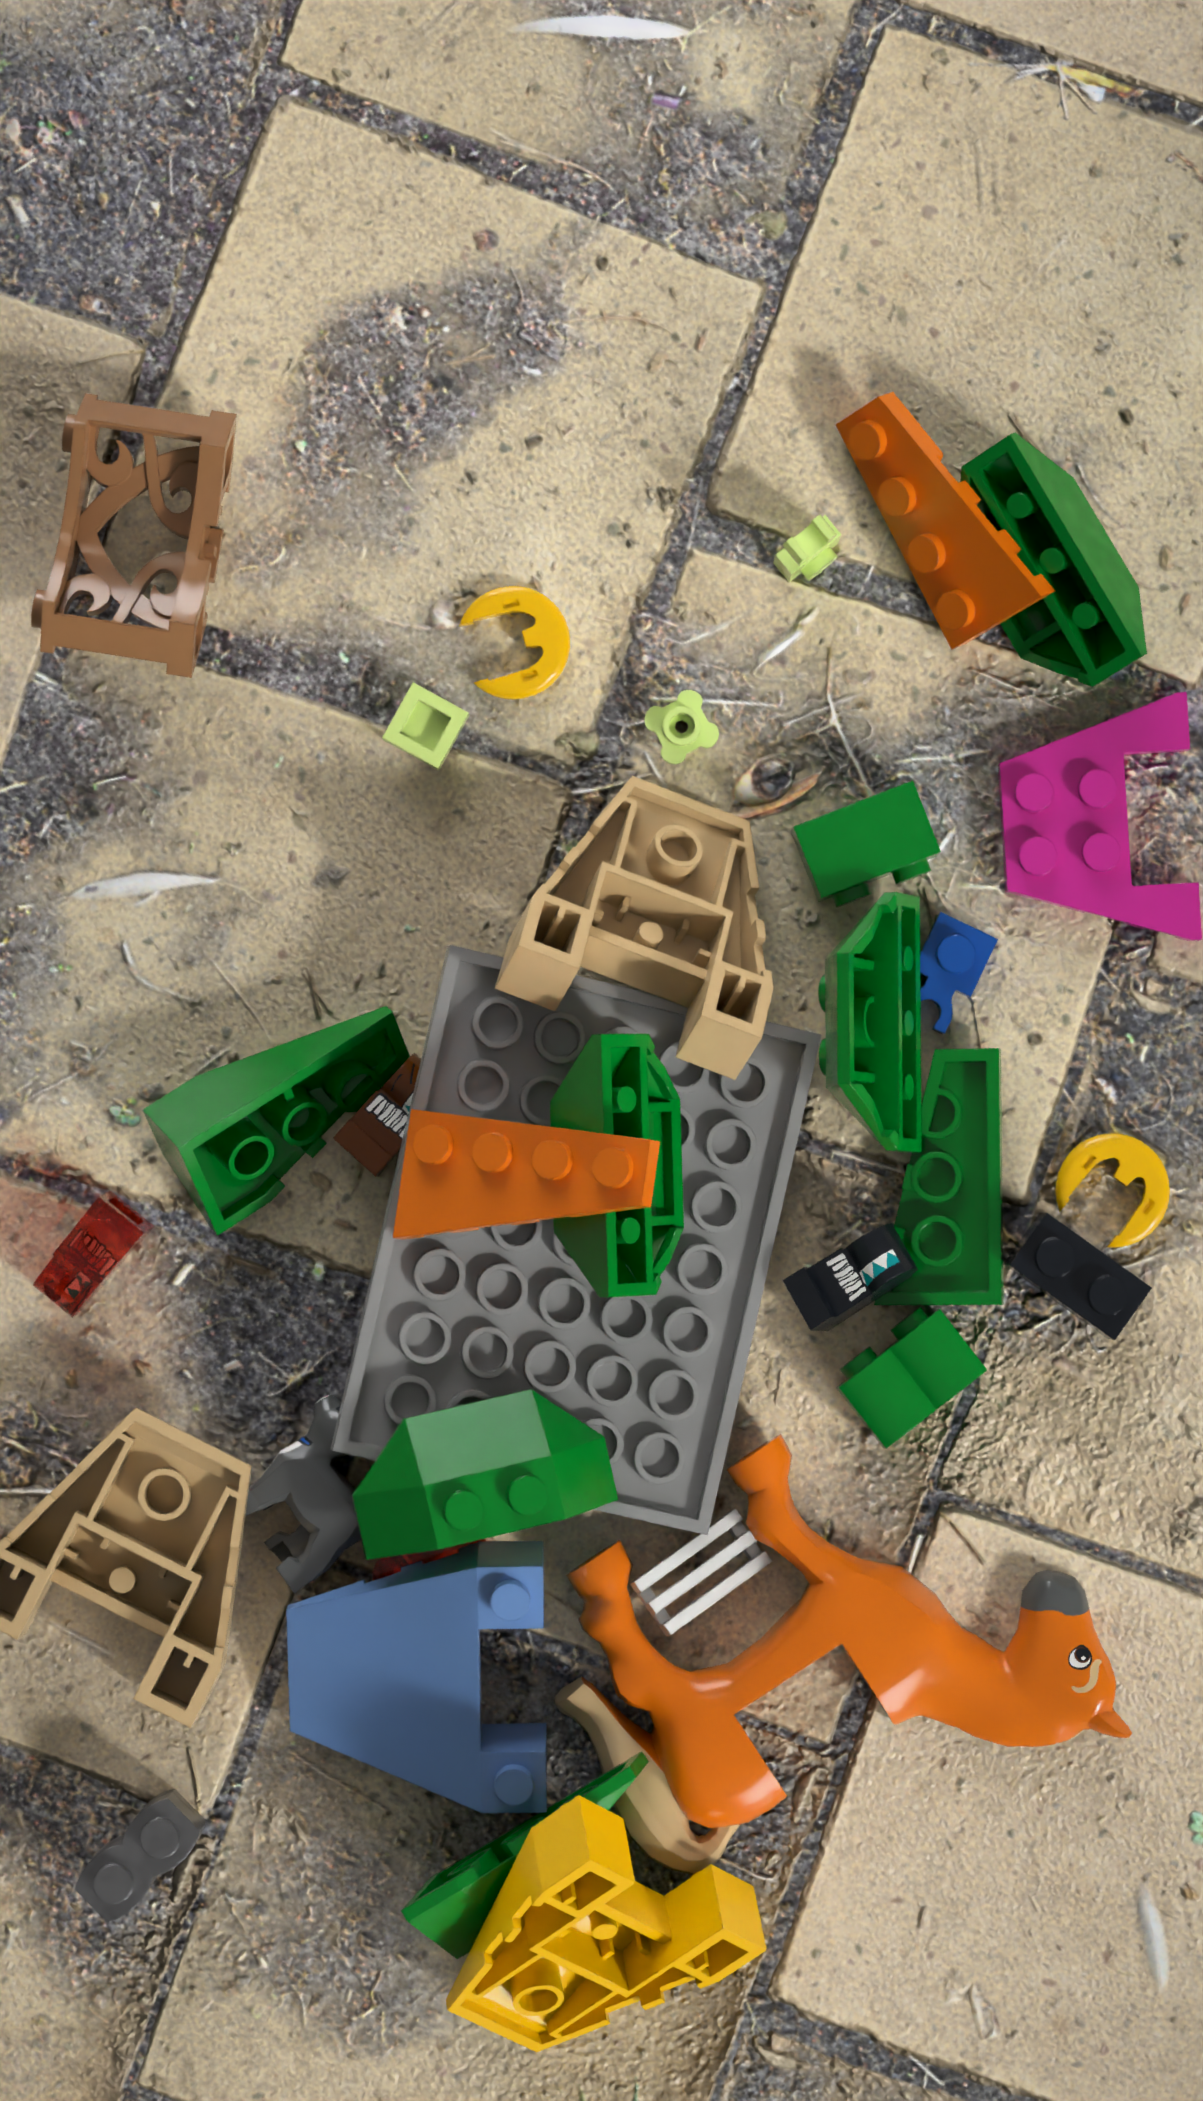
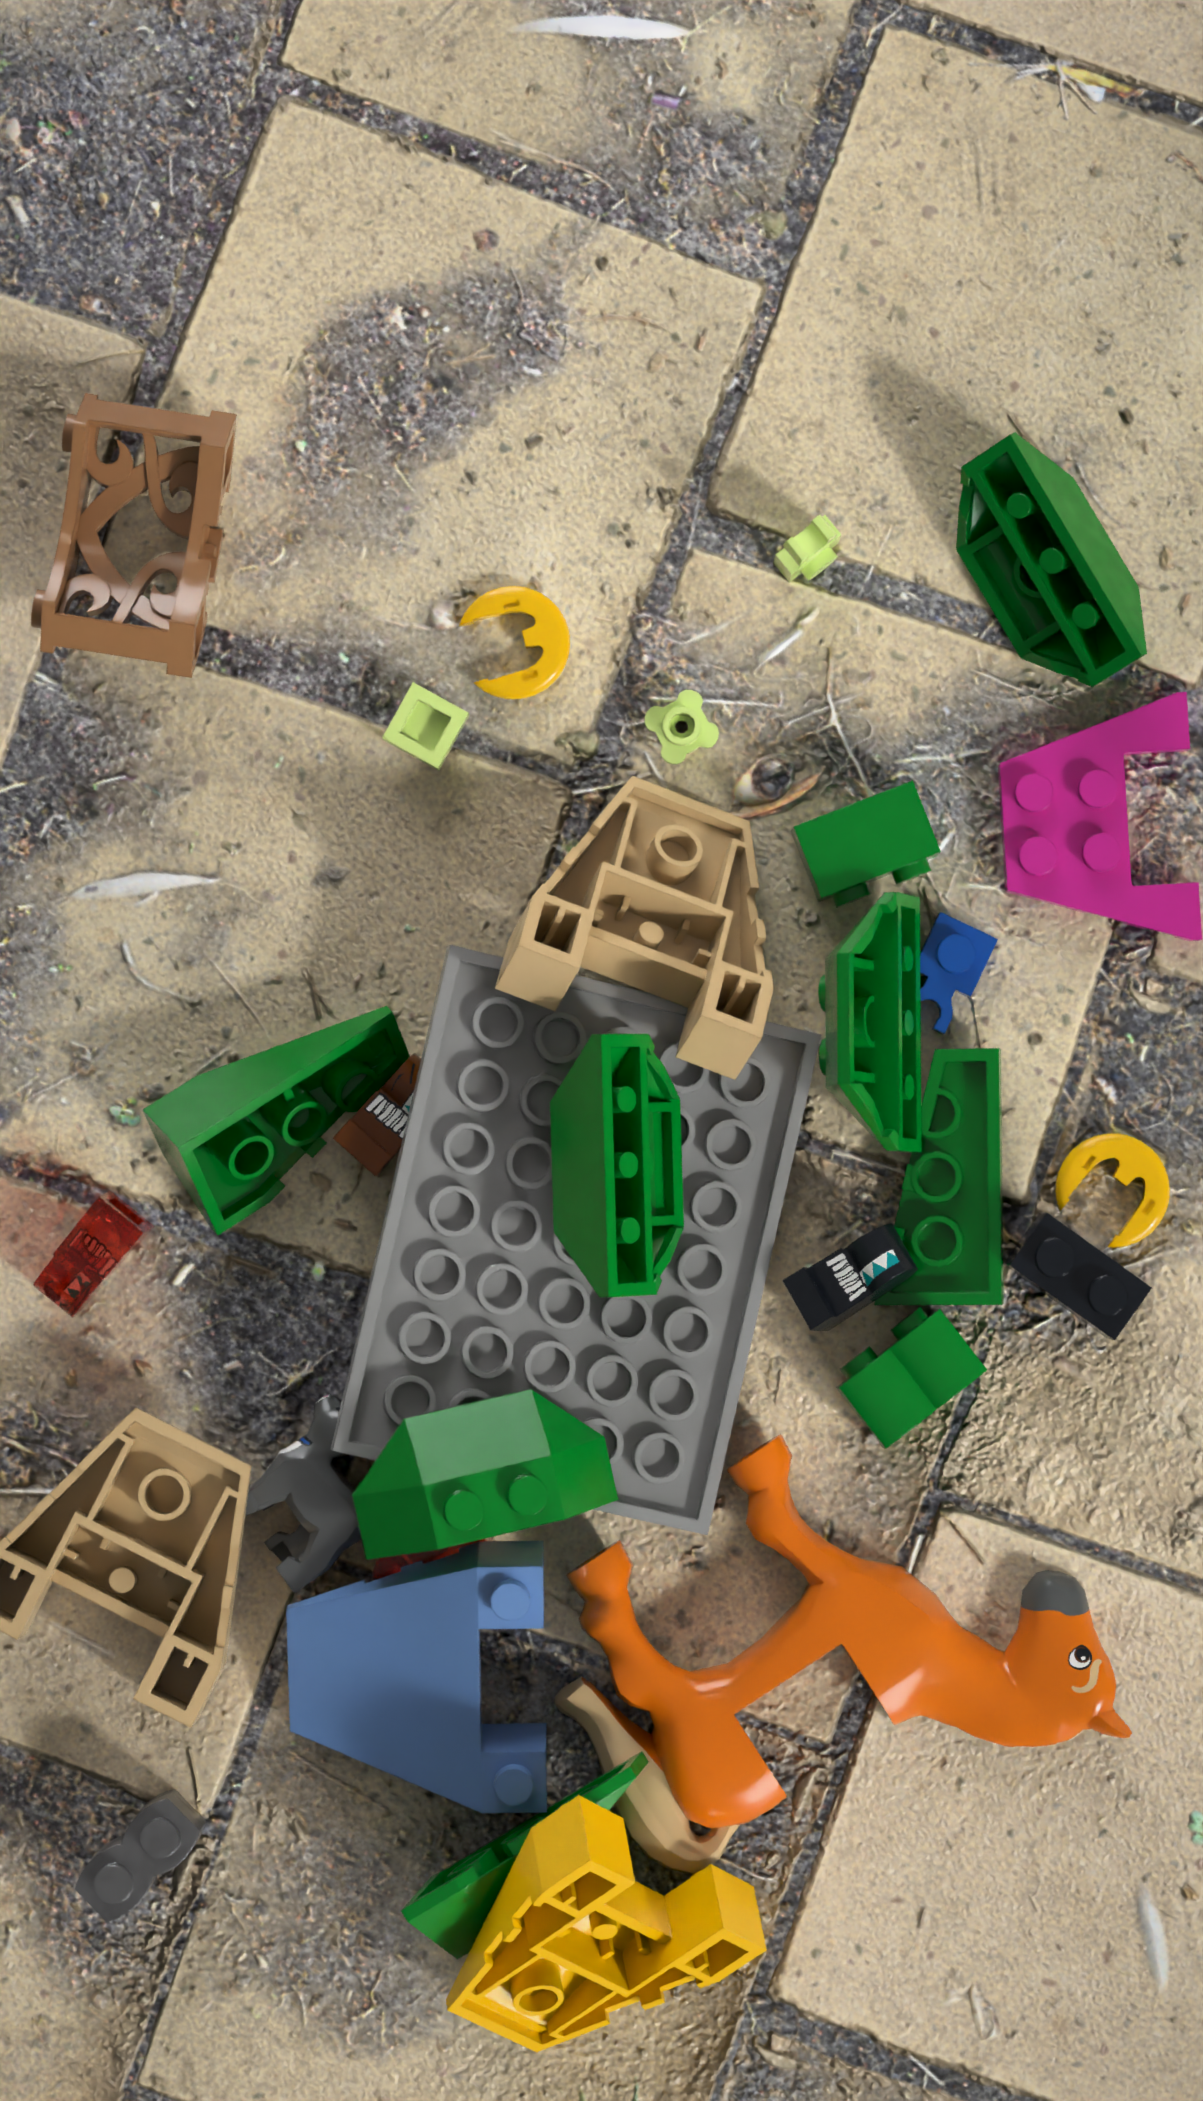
orange wing [393,1109,660,1240] -> none
white tile [630,1509,772,1636] -> none
orange wing [836,392,1055,649] -> none

